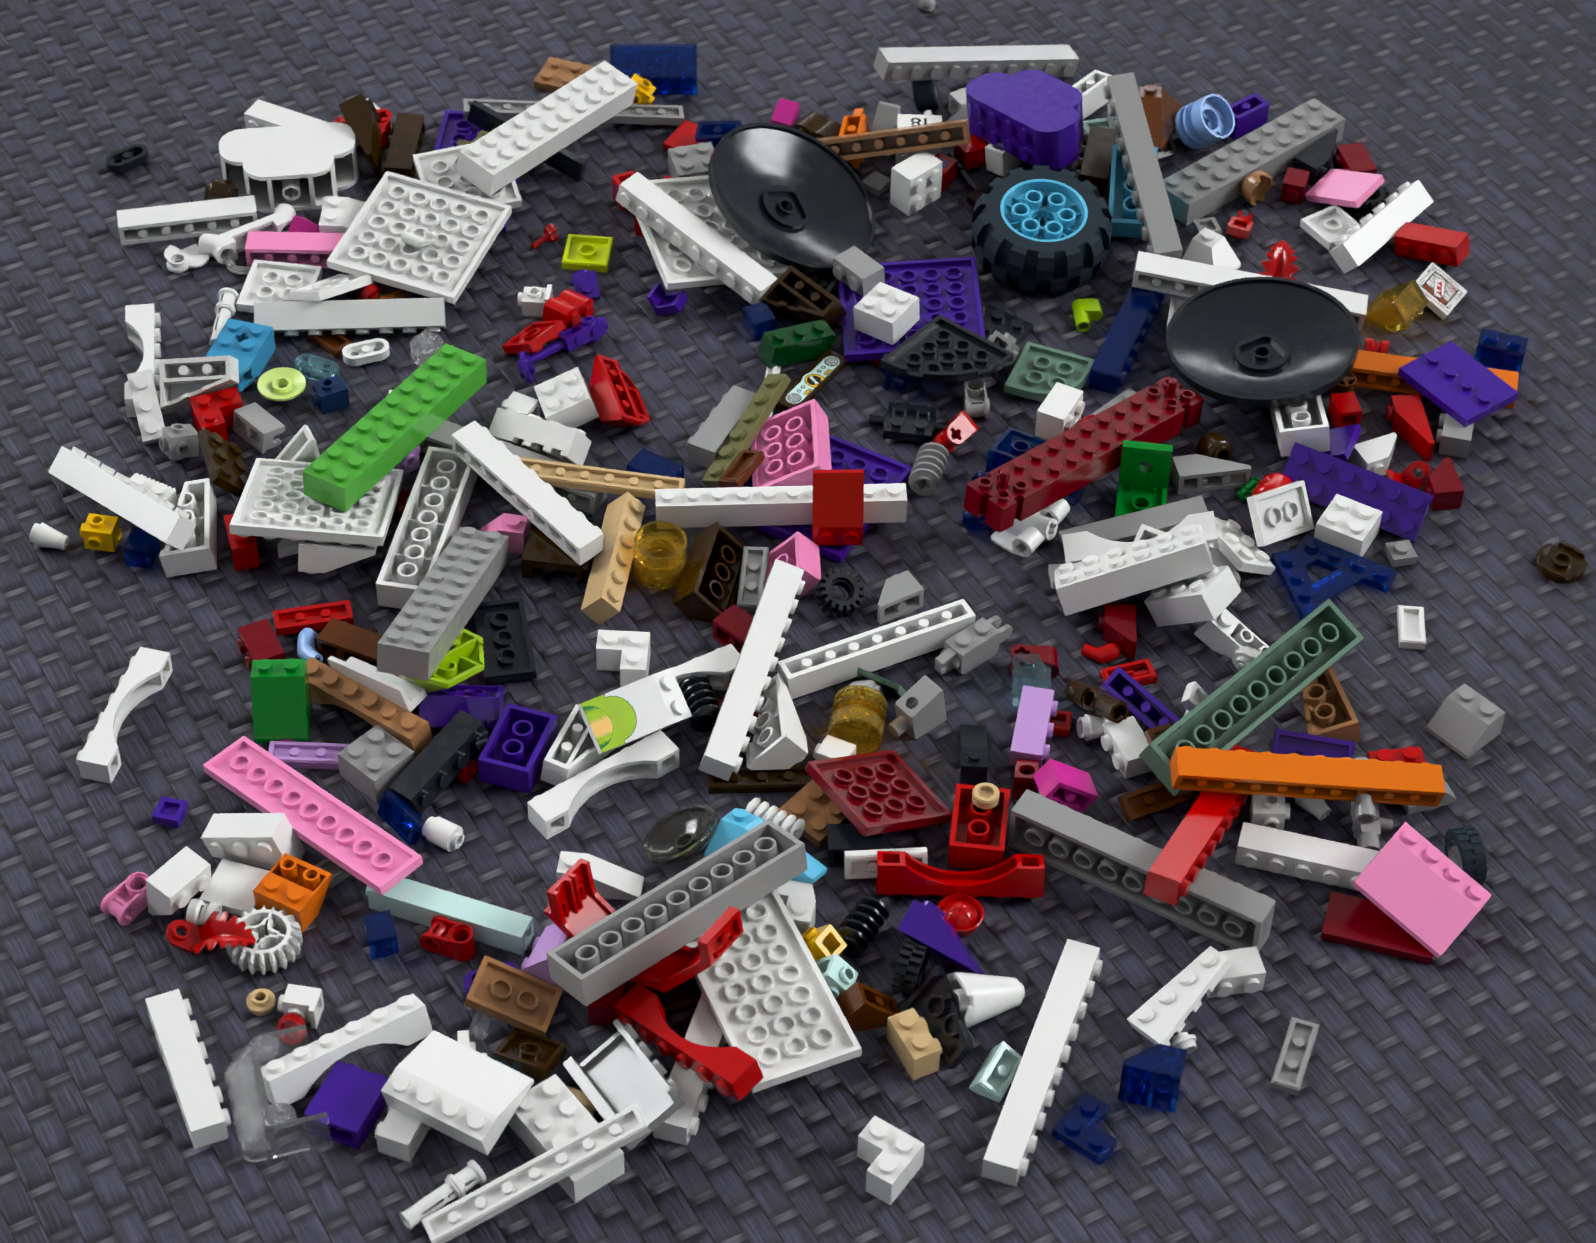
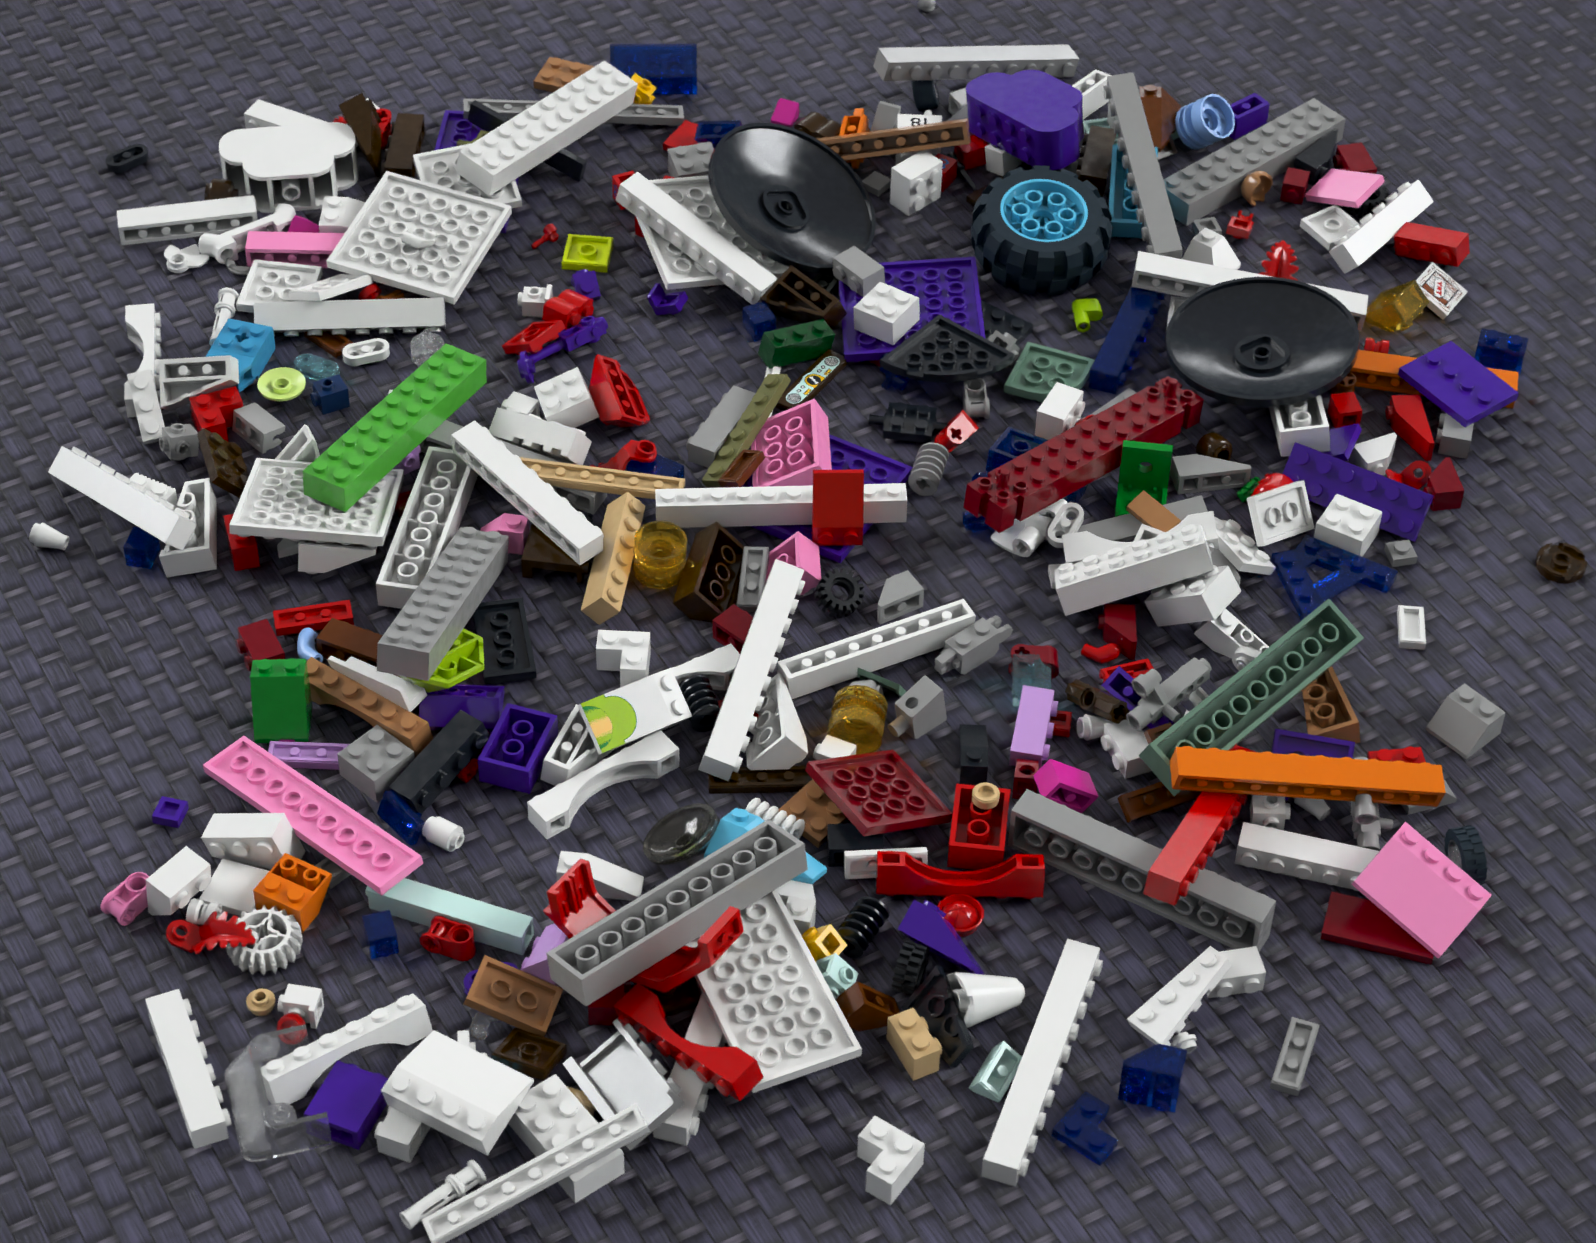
white arch [76,647,173,784] -> none
yellow brick [80,513,122,552] -> none
none -> red plant [590,440,657,471]
none -> white plate [1047,502,1084,548]
none -> medium nougat tile [1126,490,1181,532]
none -> light grey piece [1126,657,1212,731]

